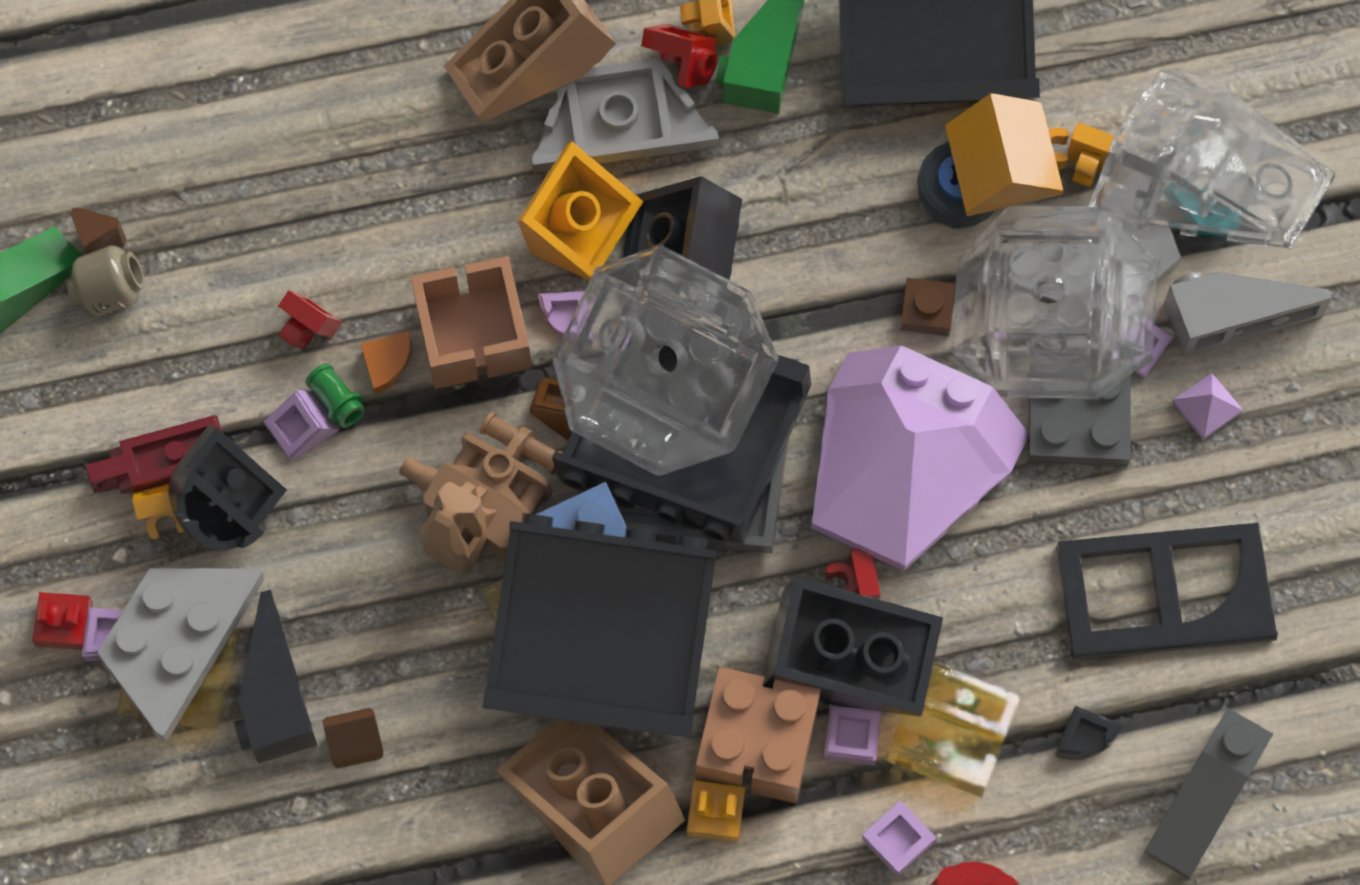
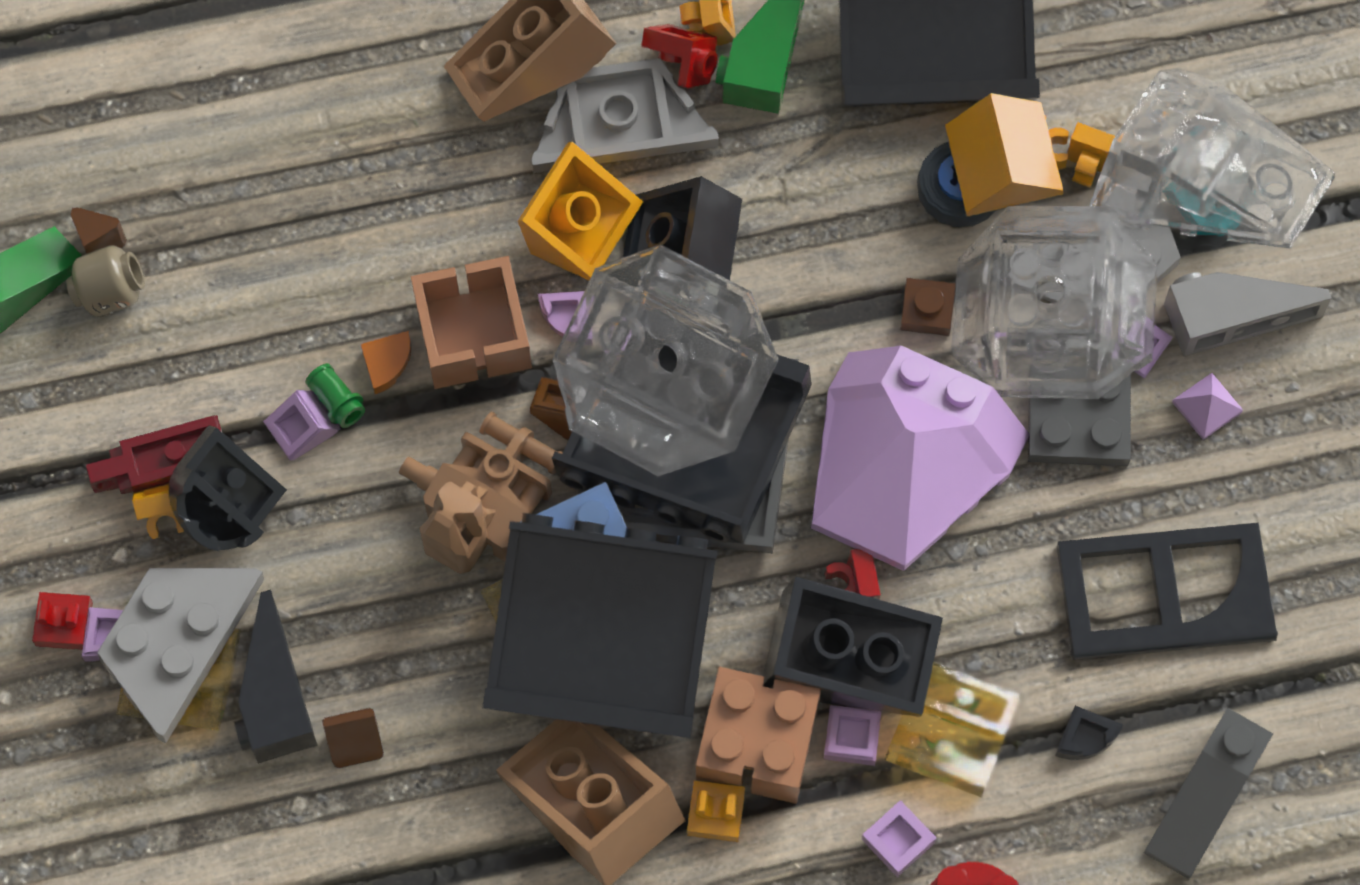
red tile [278,290,342,350] -> none

